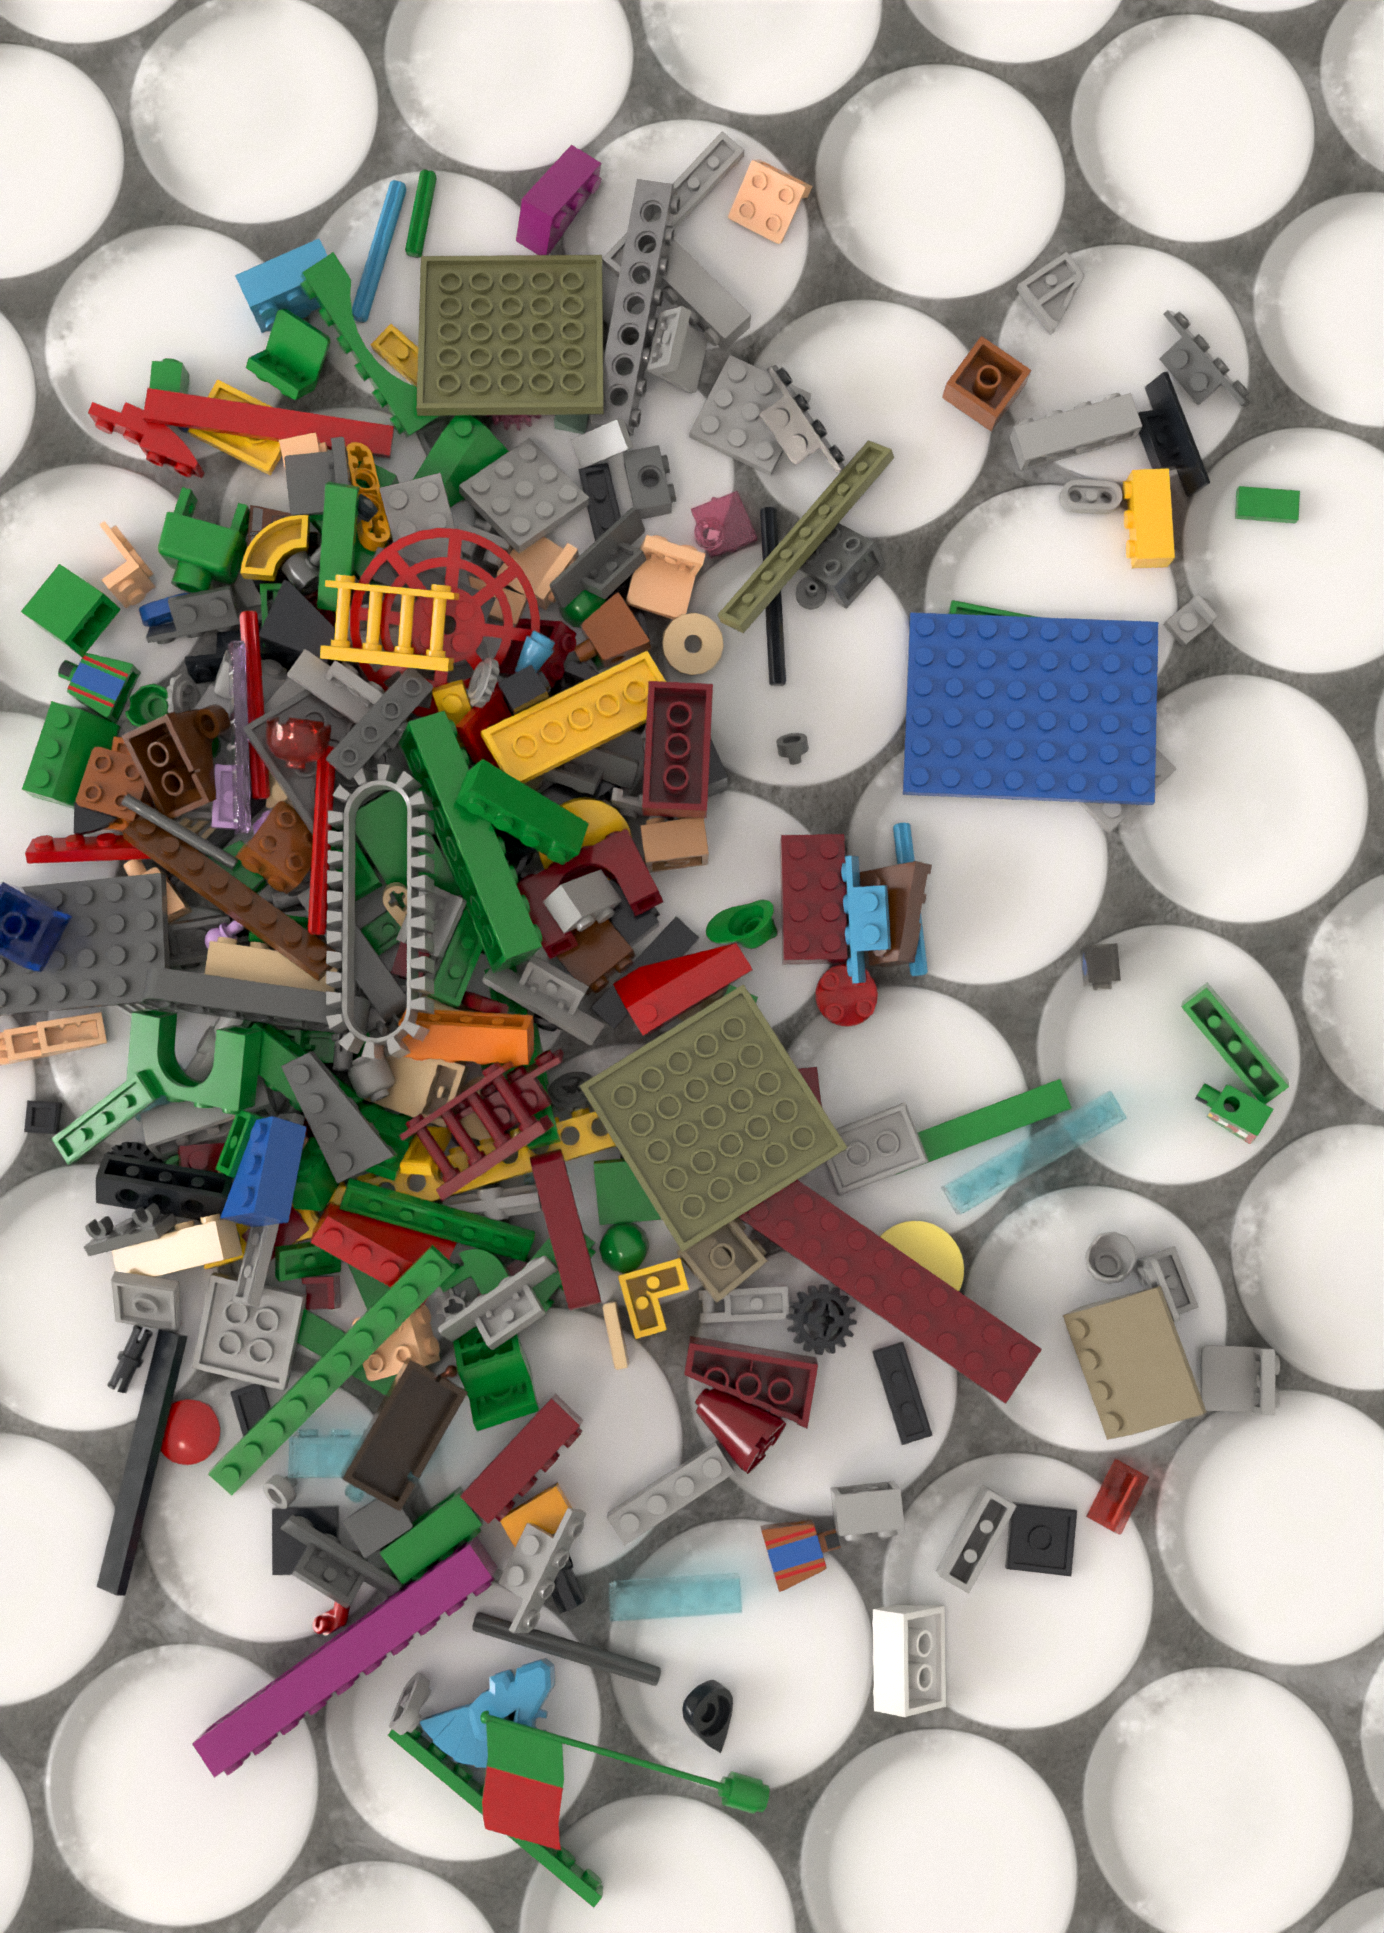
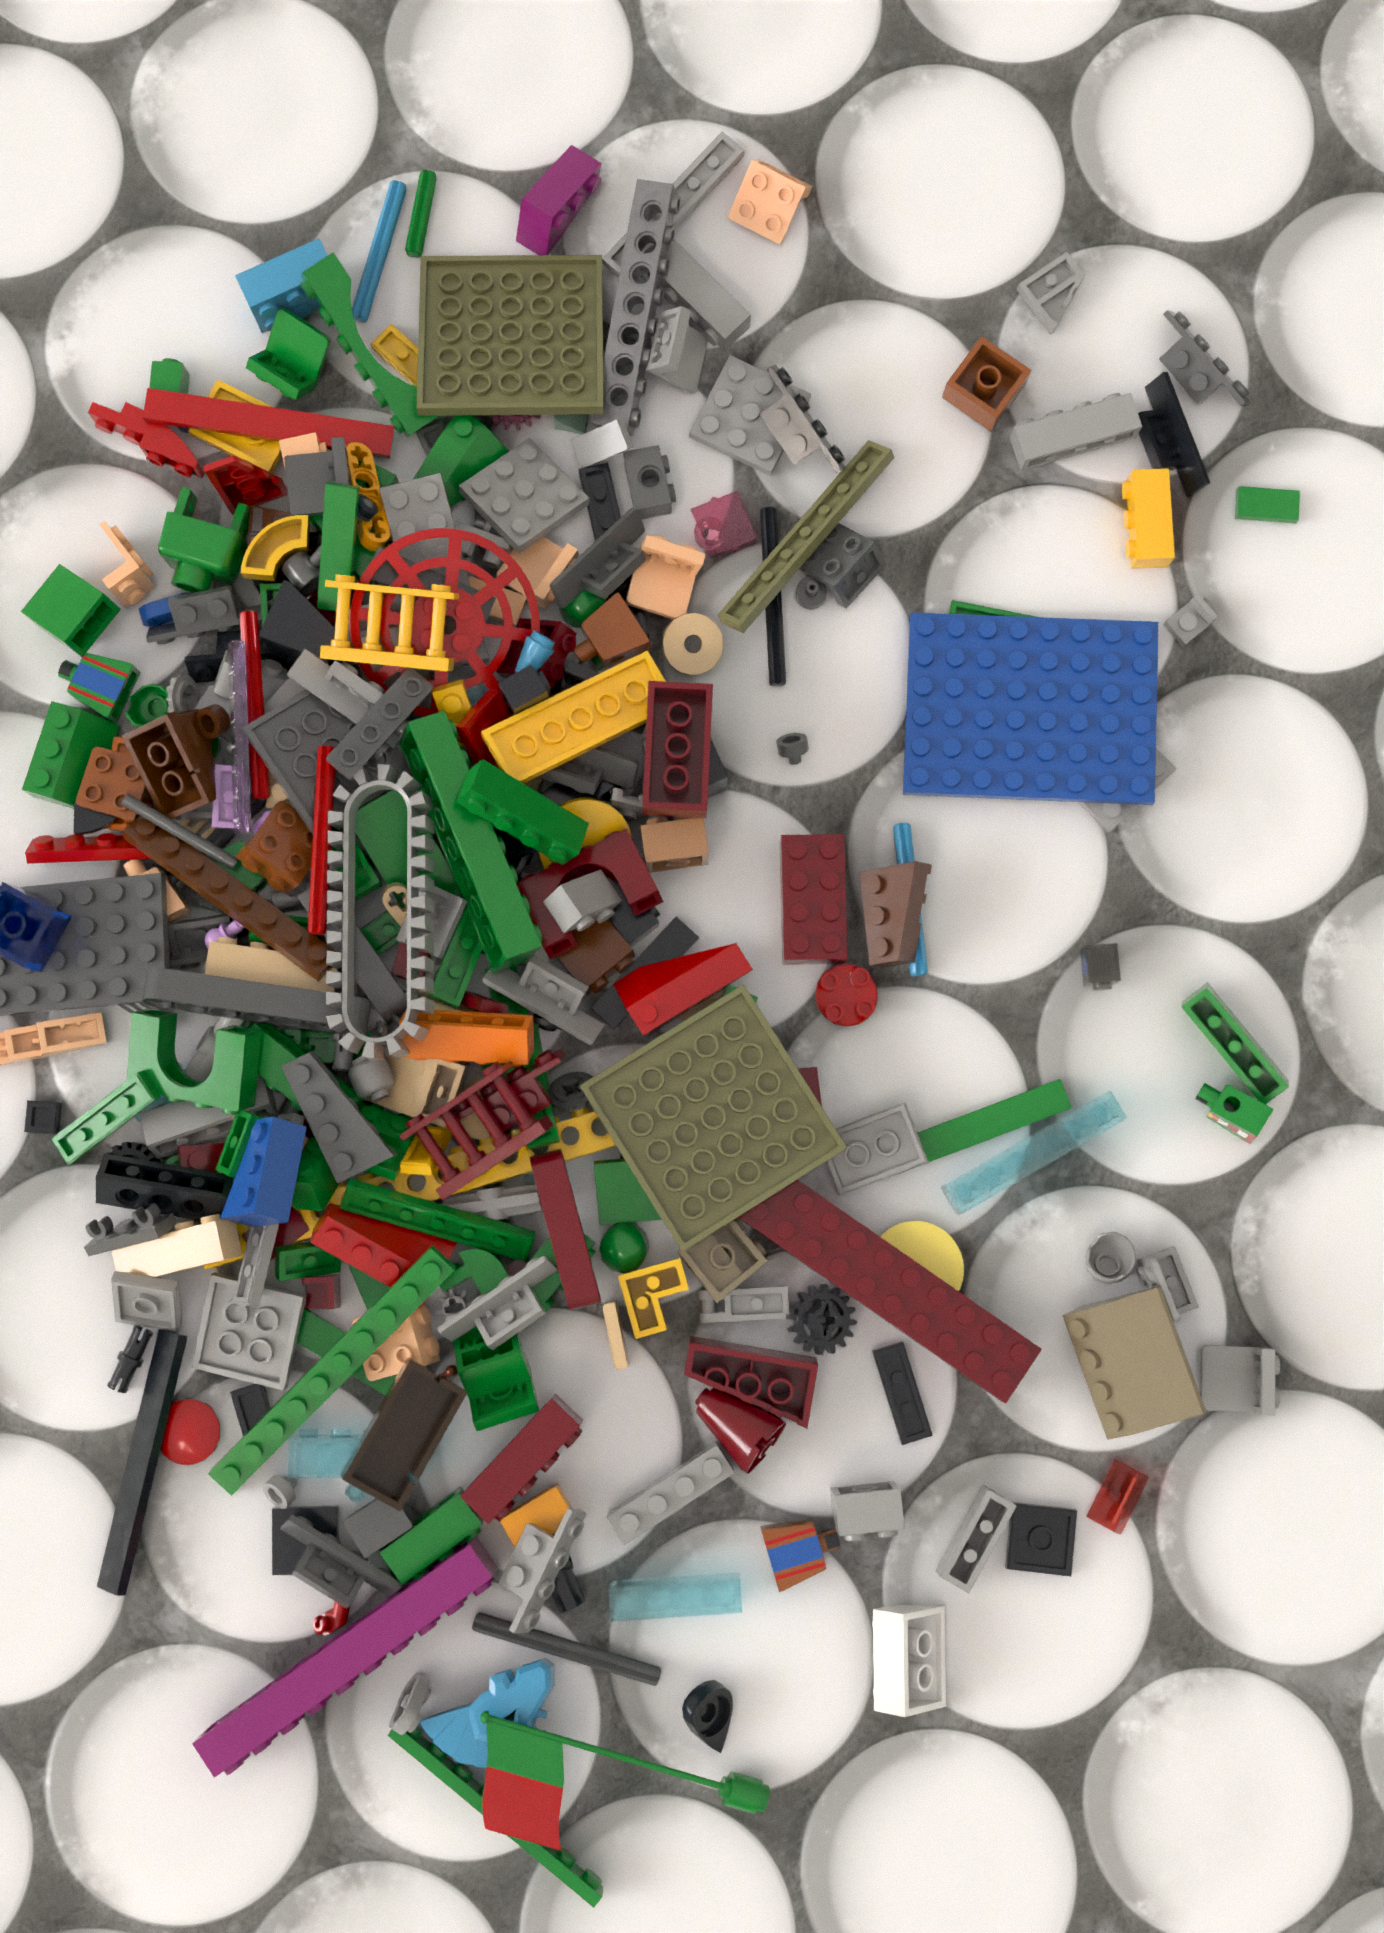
clear red cylinder [266,717,332,769] -> none
light grey gear [468,657,499,708] -> none
green piece [706,899,778,949] -> none
dark azure bracket [841,855,891,983] -> none
light grey plate [1059,479,1123,514] -> none
none -> red wedge [203,455,288,515]

